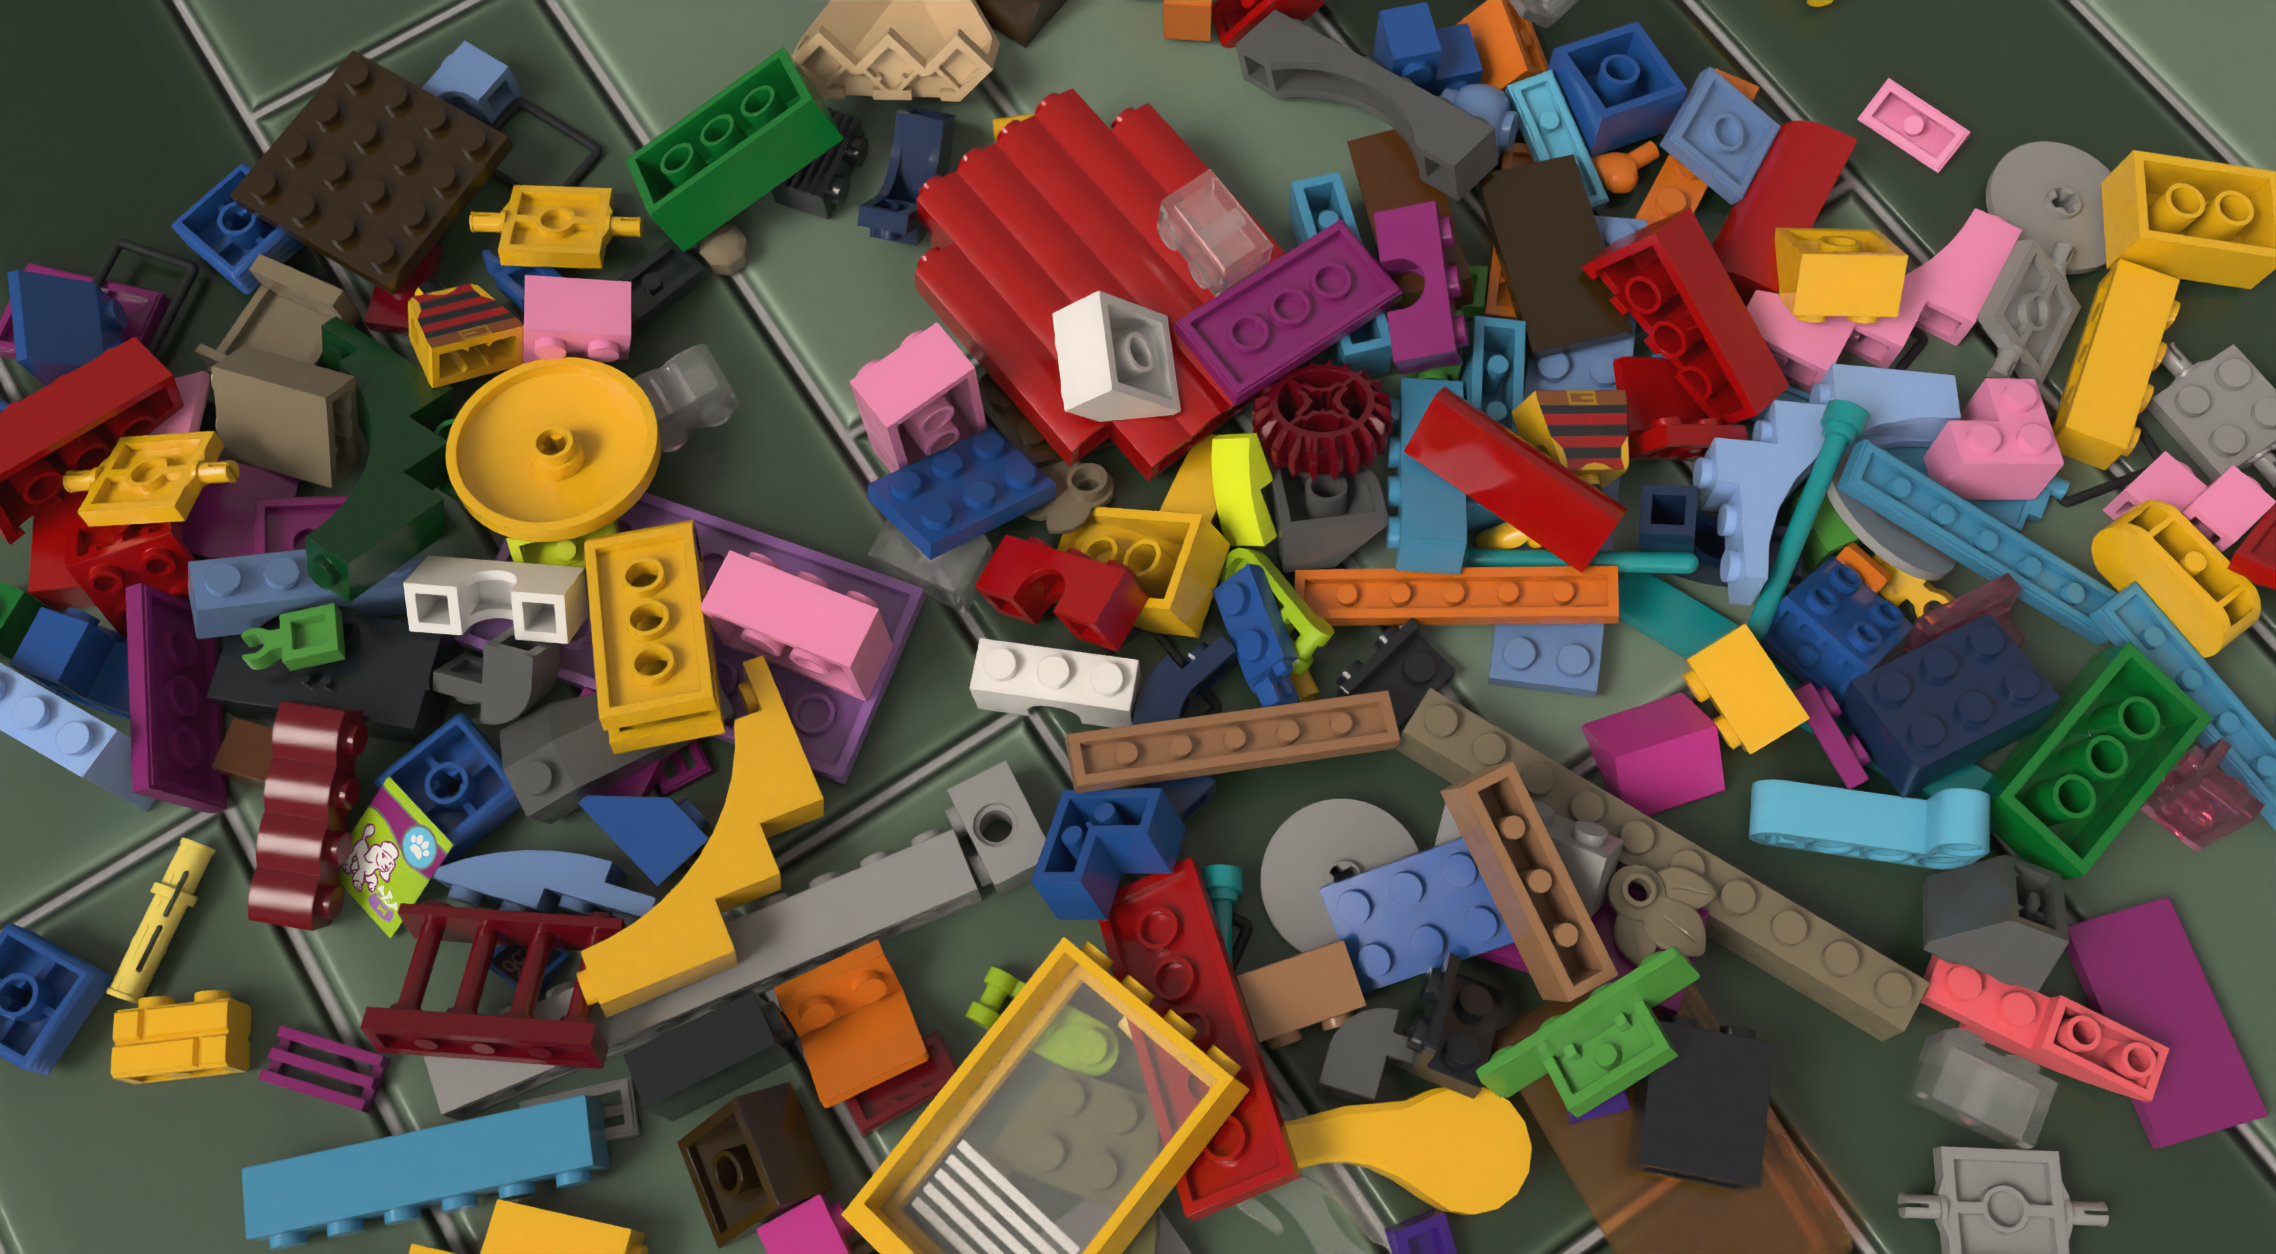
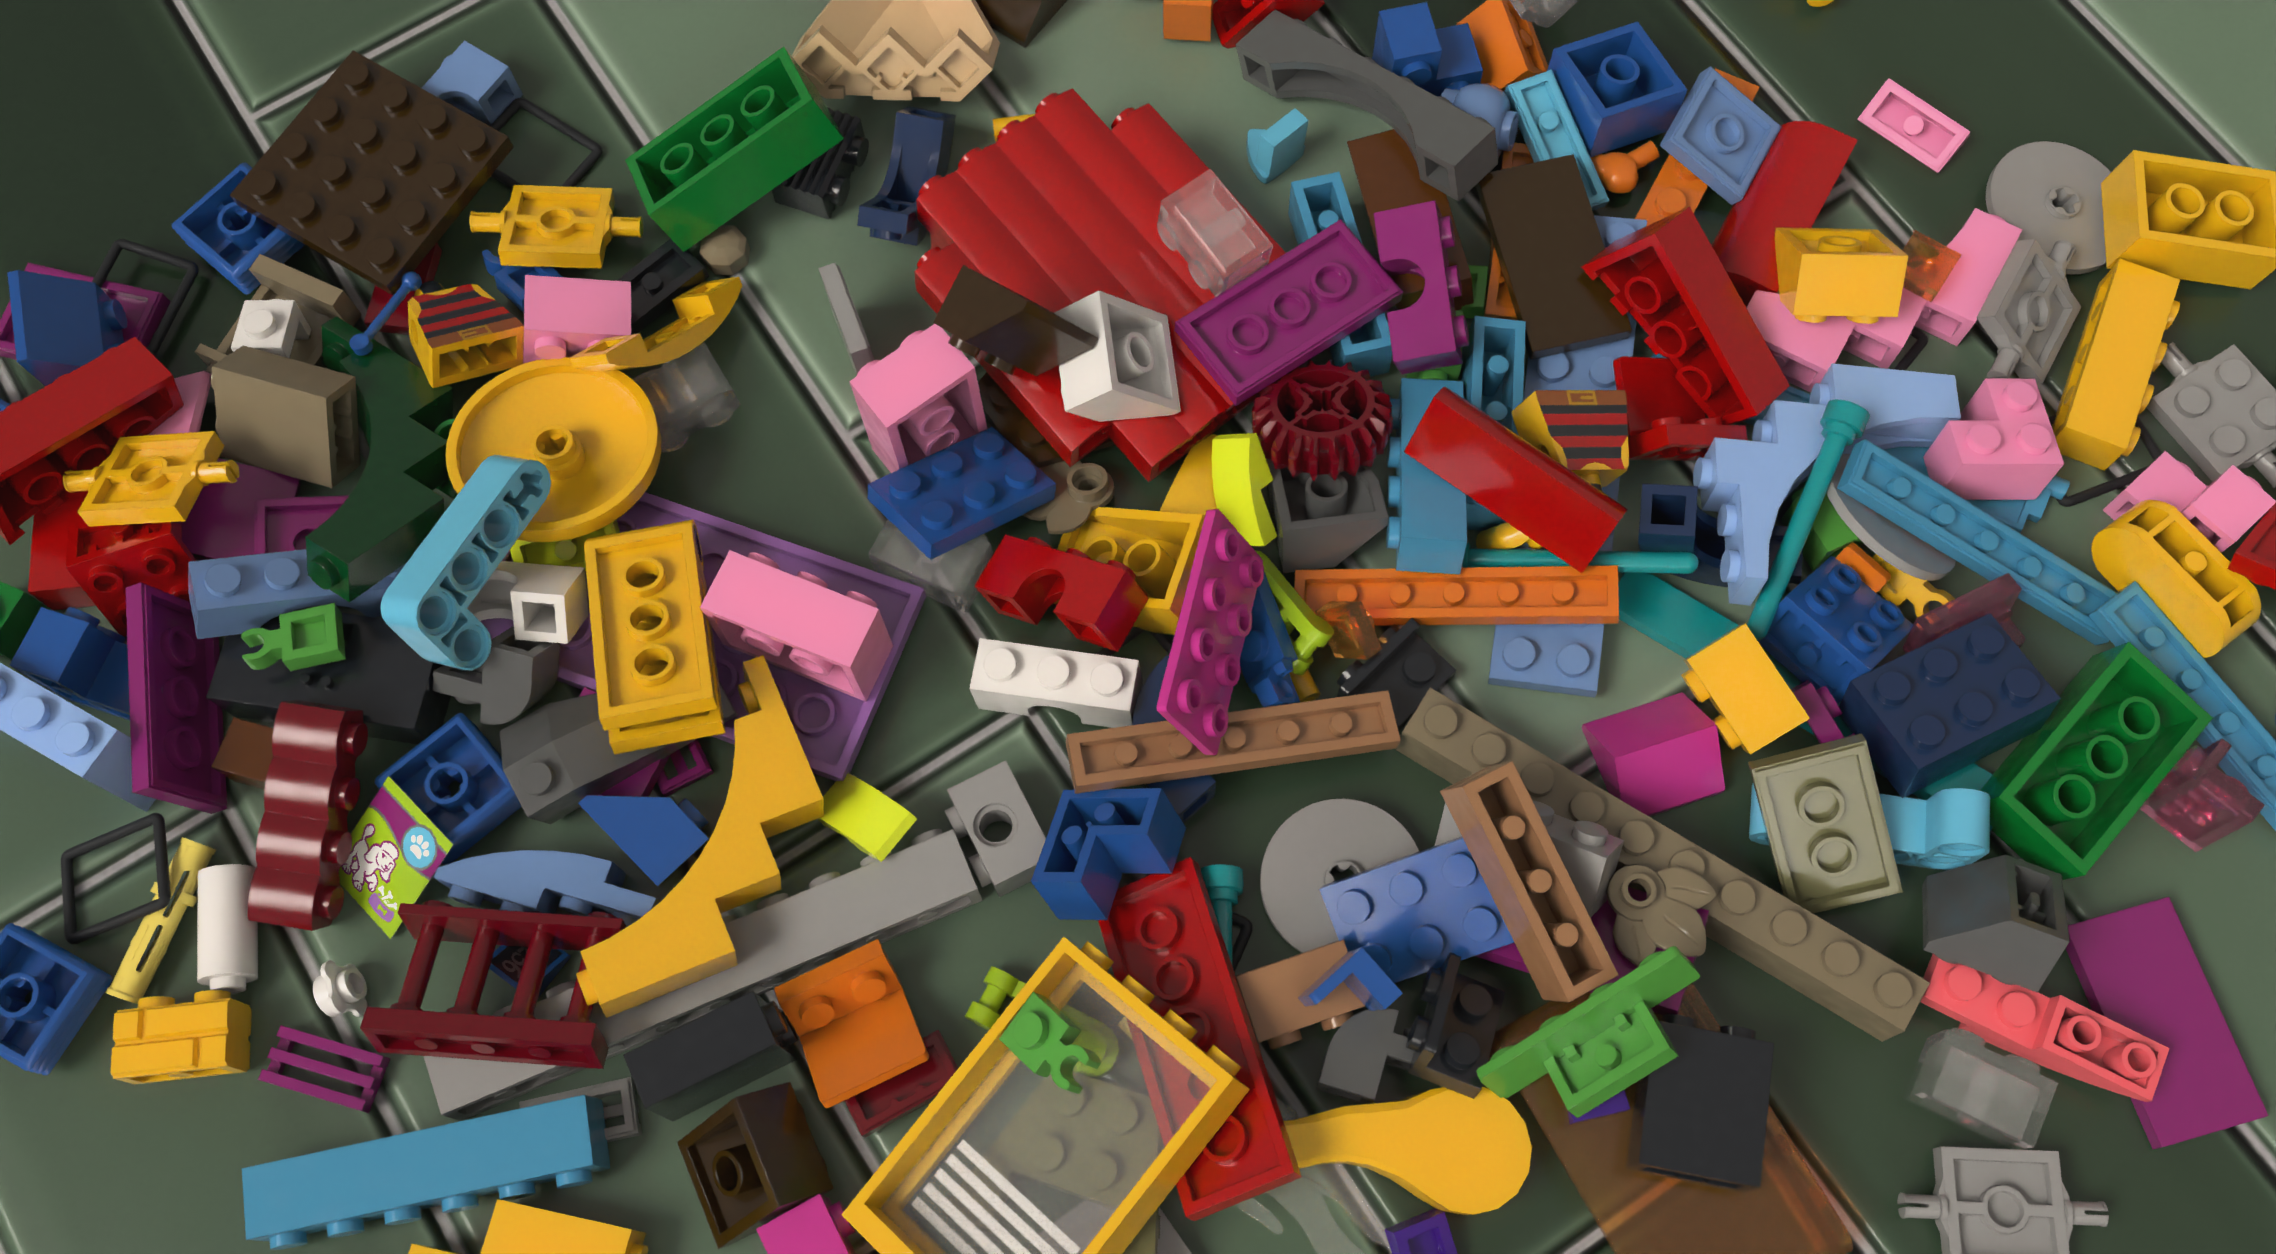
none -> black piece [61,813,171,944]
none -> white brick [197,864,258,994]
none -> white bracket [231,299,311,358]
none -> white plate [313,960,368,1017]
none -> blue hinge [349,271,422,356]
none -> medium azure beam [380,454,551,671]
none -> yellow slope [569,277,742,371]
none -> light grey tile [818,263,874,376]
none -> neon yellow slope [818,773,917,862]
none -> dark brown slope [933,265,1098,376]
none -> bright green plate [999,992,1101,1094]
none -> dark pink bracket [1157,509,1264,755]
none -> medium azure tile [1246,108,1309,184]
none -> blue panel [1298,947,1403,1011]
none -> clear orange plate [1315,601,1382,660]
none -> tile [1748,733,1903,913]
none -> clear orange plate [1902,230,1962,302]

